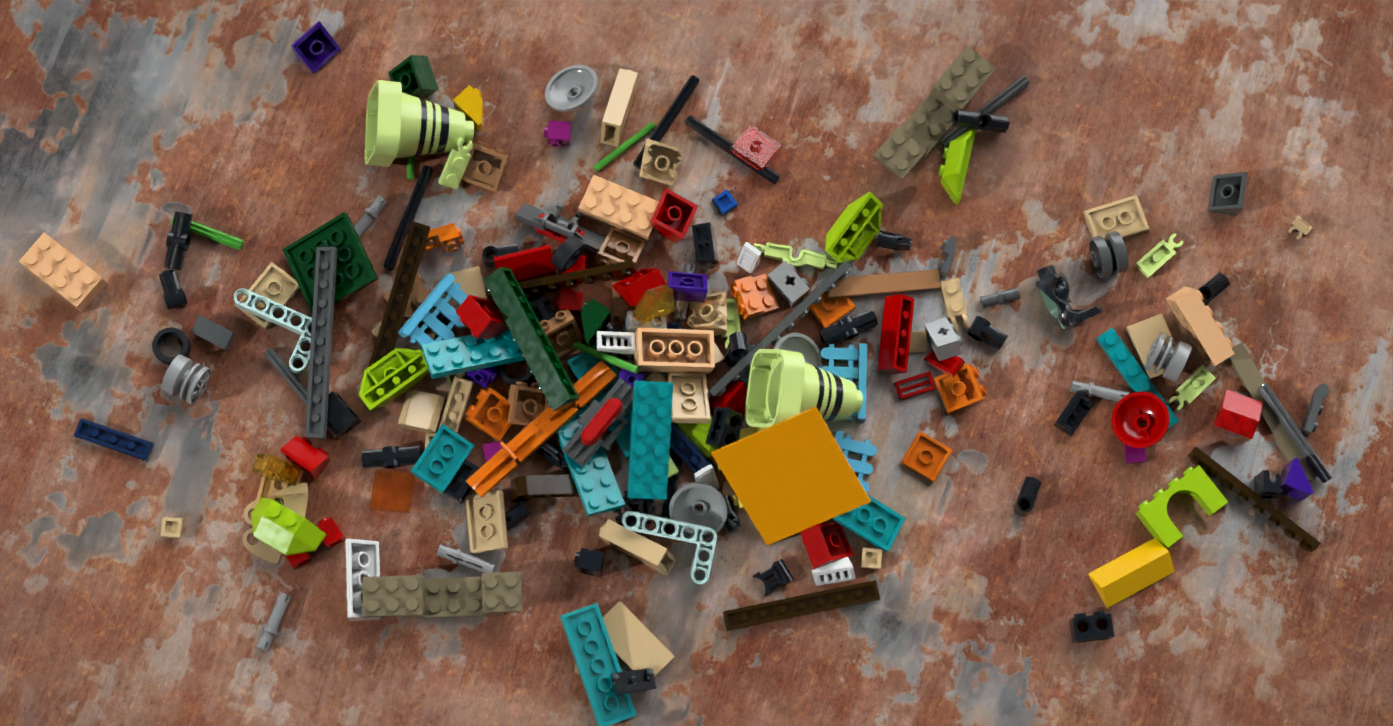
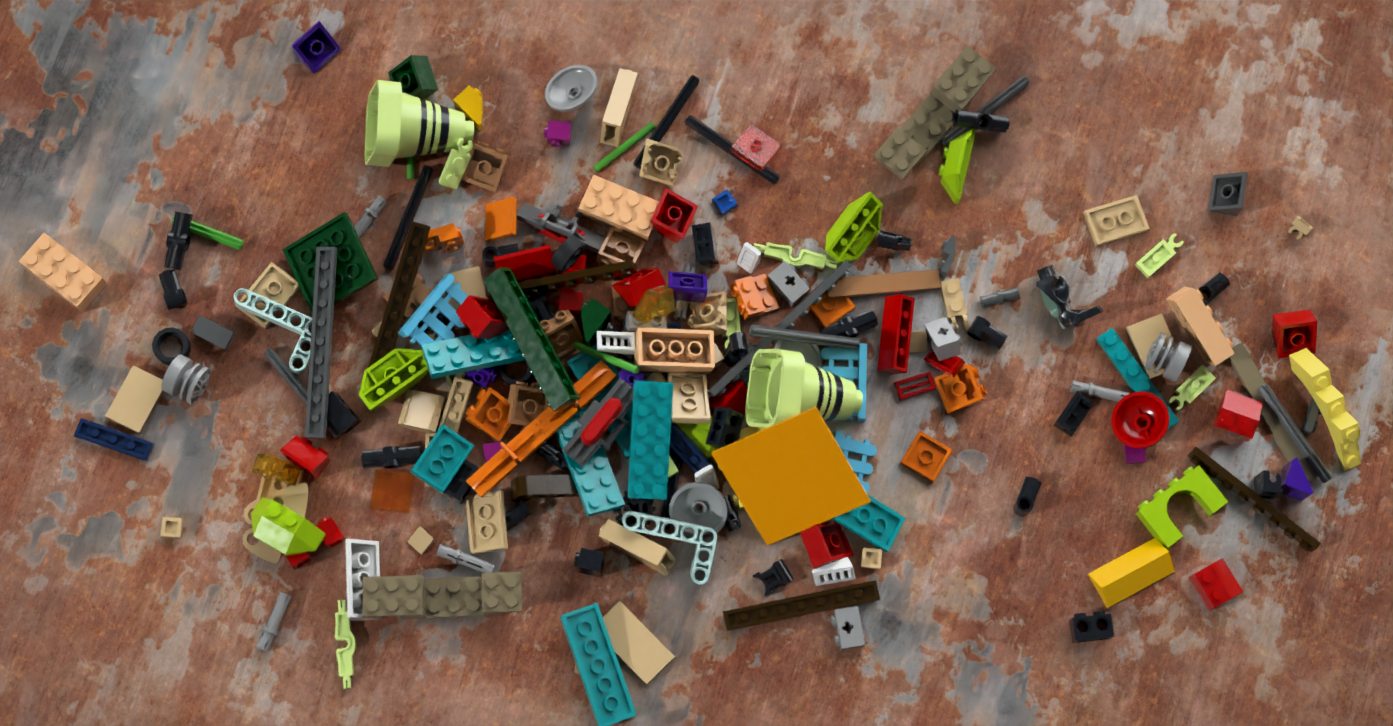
black hinge [611,668,657,695] -> none
dark grey wheel [1089,231,1129,278] -> none
none -> tan tile [105,366,164,434]
none -> yellowish green piece [335,600,356,689]
none -> tan slope [407,526,435,555]
none -> orange tile [485,197,517,242]
none -> dark grey axle [749,325,860,350]
none -> light grey brick [831,606,865,651]
none -> red slope [1189,558,1243,611]
none -> red slope [1272,309,1317,358]
none -> light yellow arch [1289,348,1361,471]

